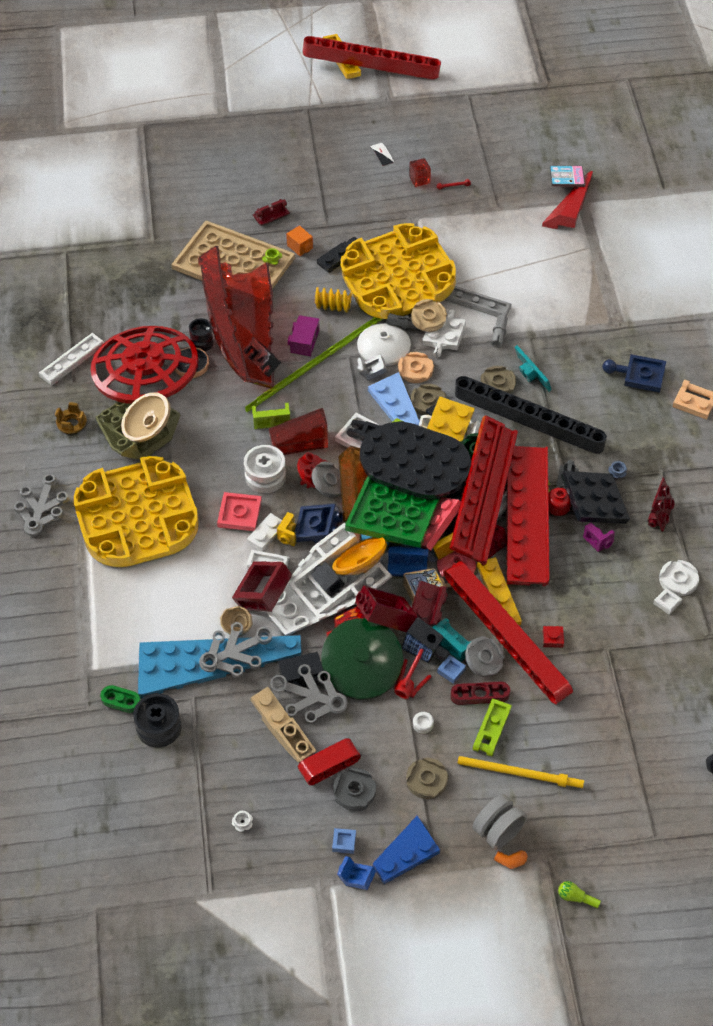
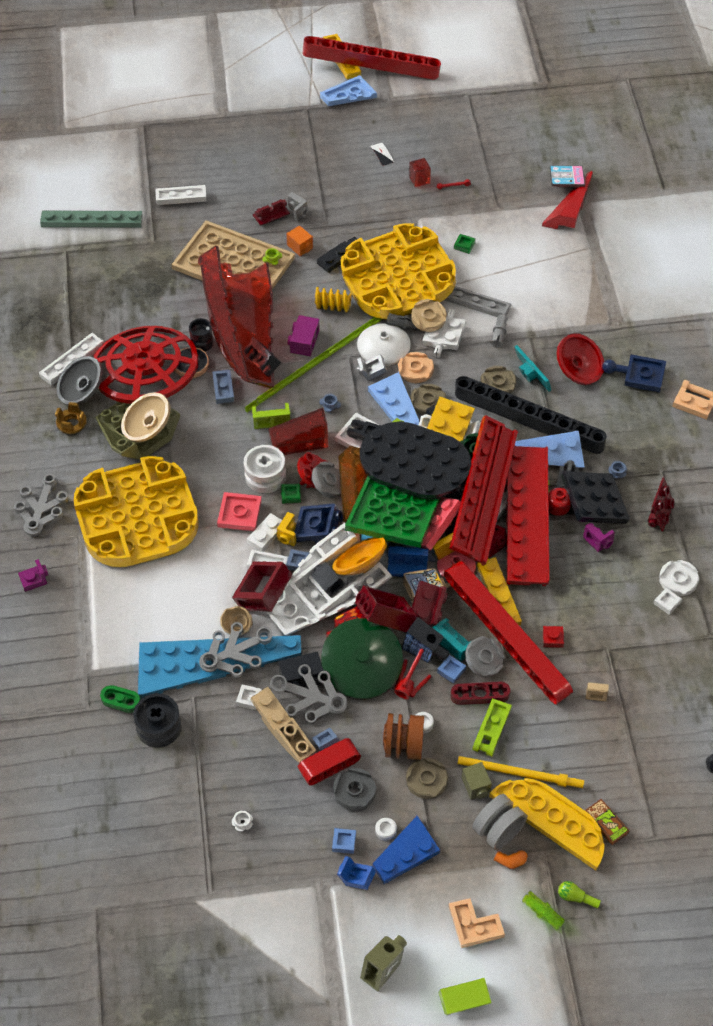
none -> magenta bracket [18,559,49,592]
none -> sand green plate [40,210,143,228]
none -> dark grey dish [57,356,103,405]
none -> white plate [156,185,207,205]
none -> sand blue plate [212,370,234,404]
none -> white tile [236,685,262,710]
none -> green tile [281,484,301,504]
none -> sand blue plate [286,549,310,571]
none -> light grey bracket [288,192,308,222]
none -> sand blue plate [312,728,339,751]
none -> light blue wing [320,75,377,106]
none -> sand blue plate [320,394,341,412]
none -> olive torso [360,935,407,992]
none -> white tile [375,818,397,841]
none -> dark orange wheel [383,713,424,760]
none -> lime hinge [438,978,492,1015]
none -> light nougat plate [449,898,505,948]
none -> green tile [454,234,476,254]
none -> olive brick [461,762,492,800]
none -> yellow plate [489,778,604,871]
none -> light blue wing [515,431,585,468]
none -> clear neon green pin [522,891,565,931]
none -> red dish [557,334,604,385]
none -> tile [585,799,630,846]
none -> tan tile [586,683,609,701]

